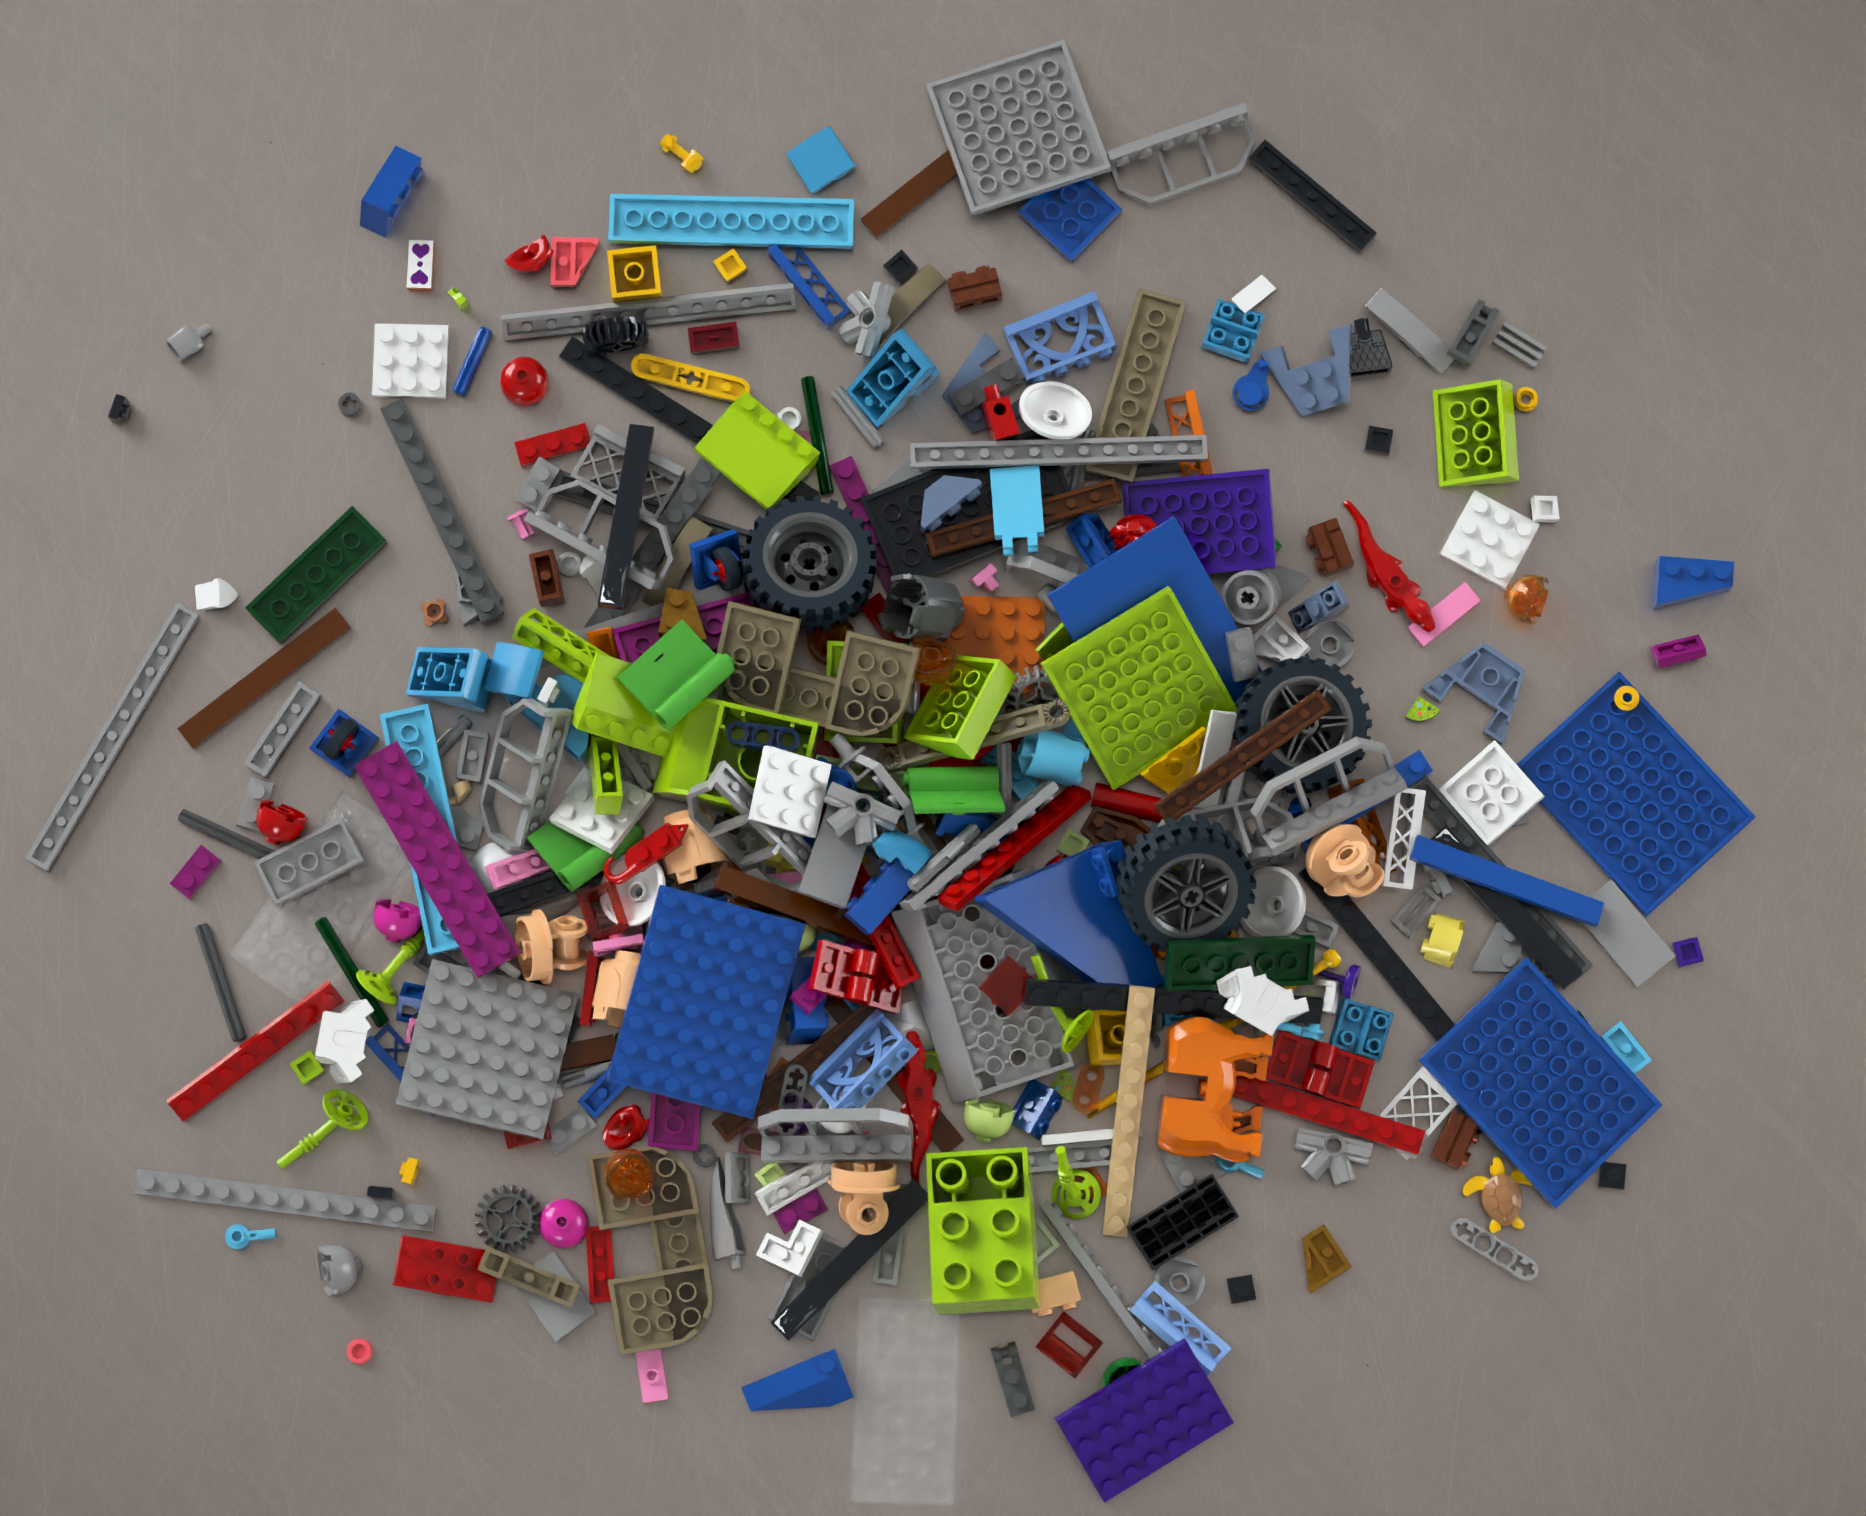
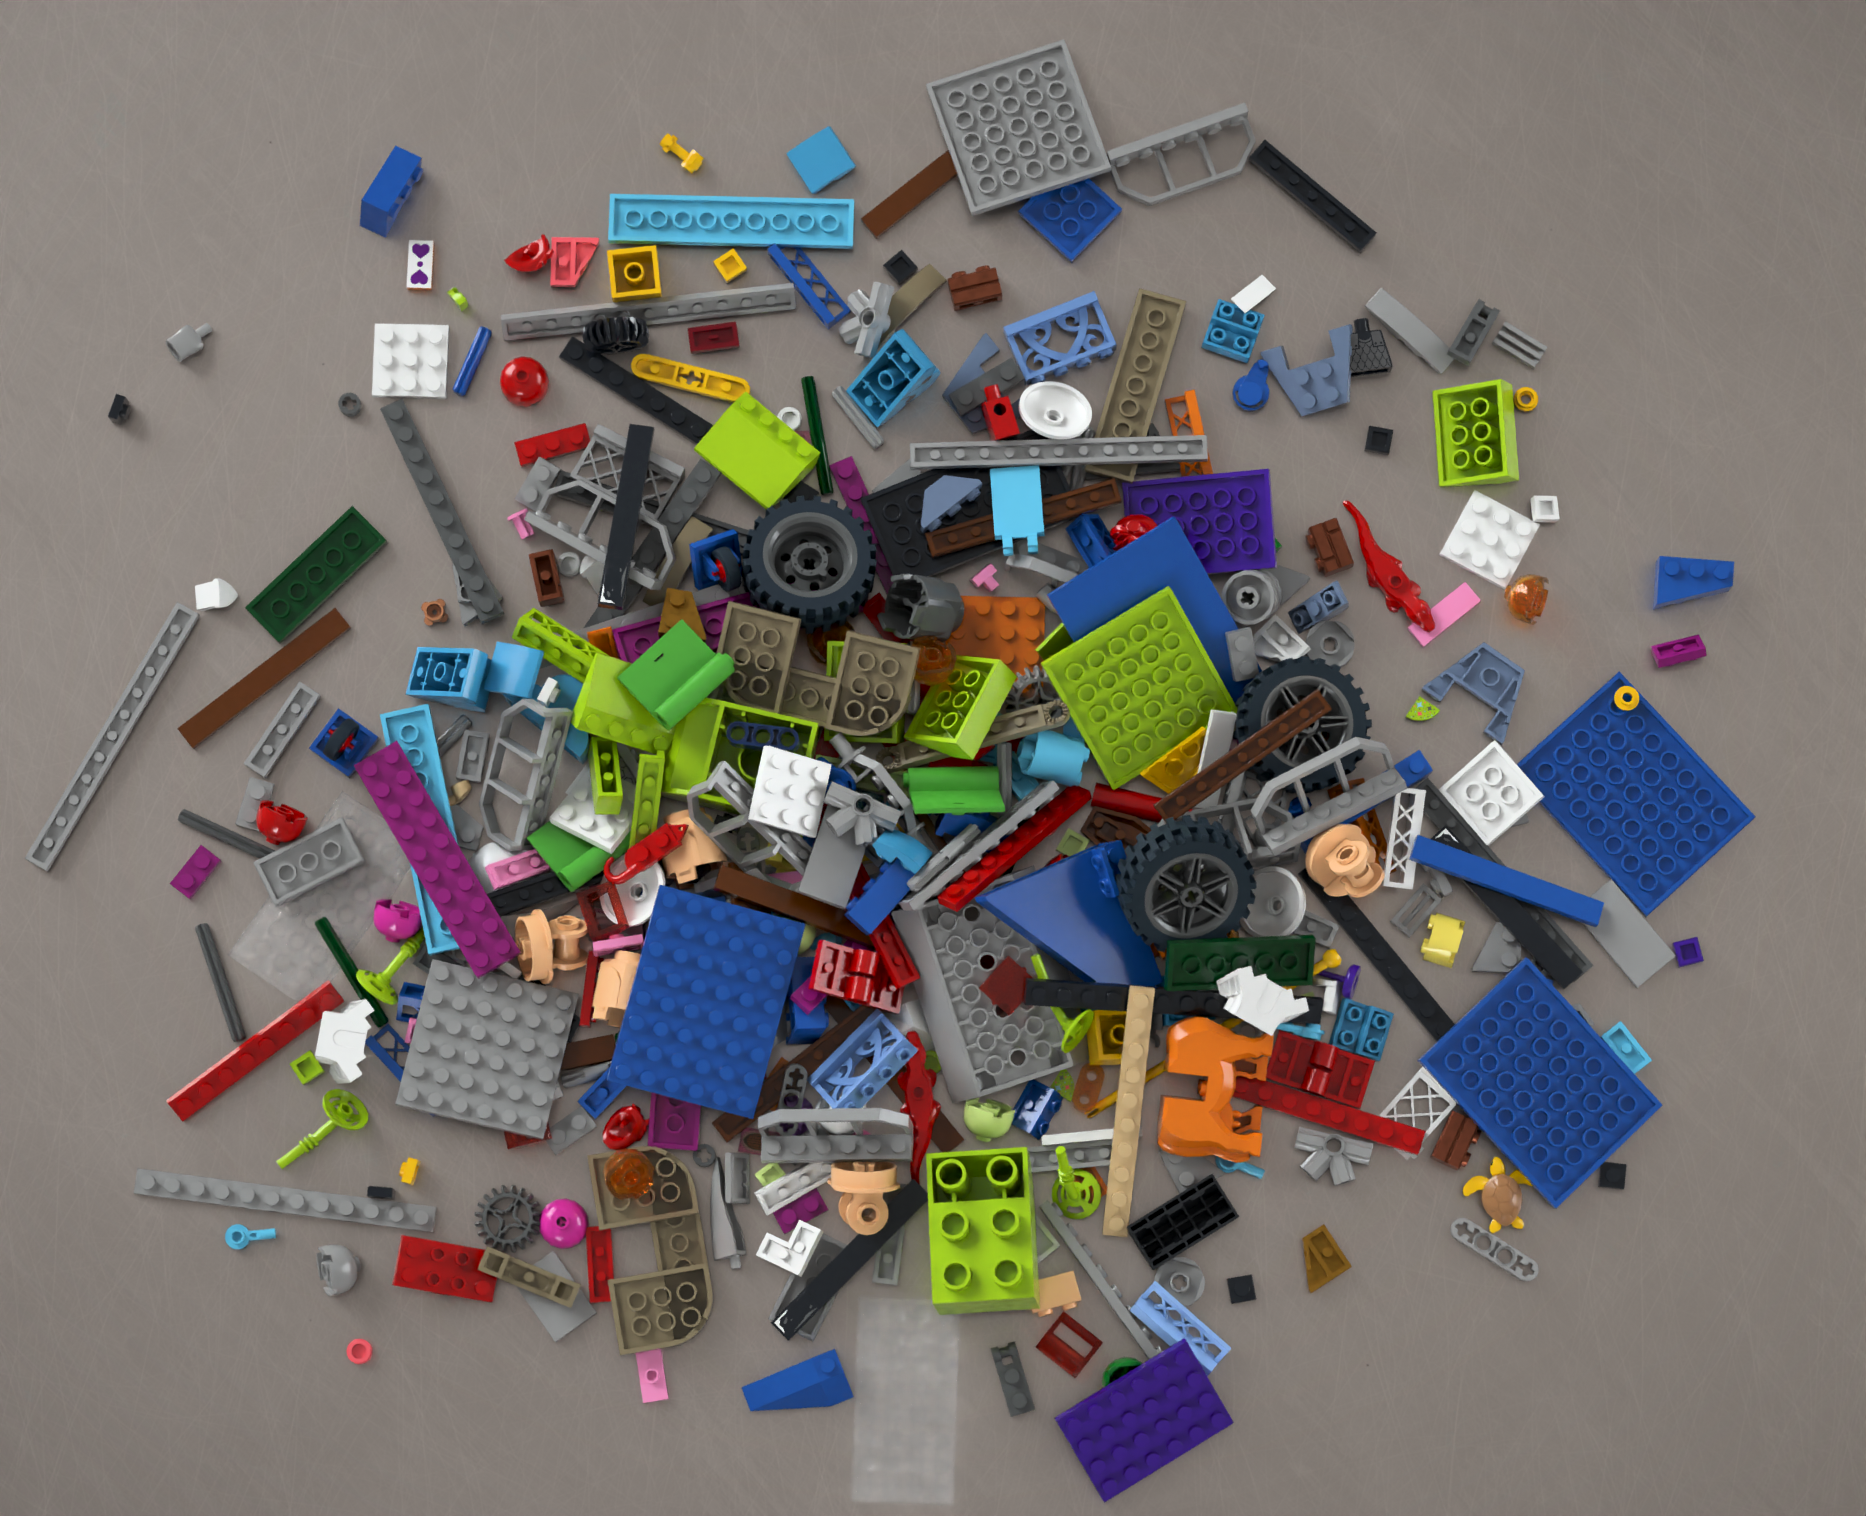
none -> lime fence [629,750,665,848]

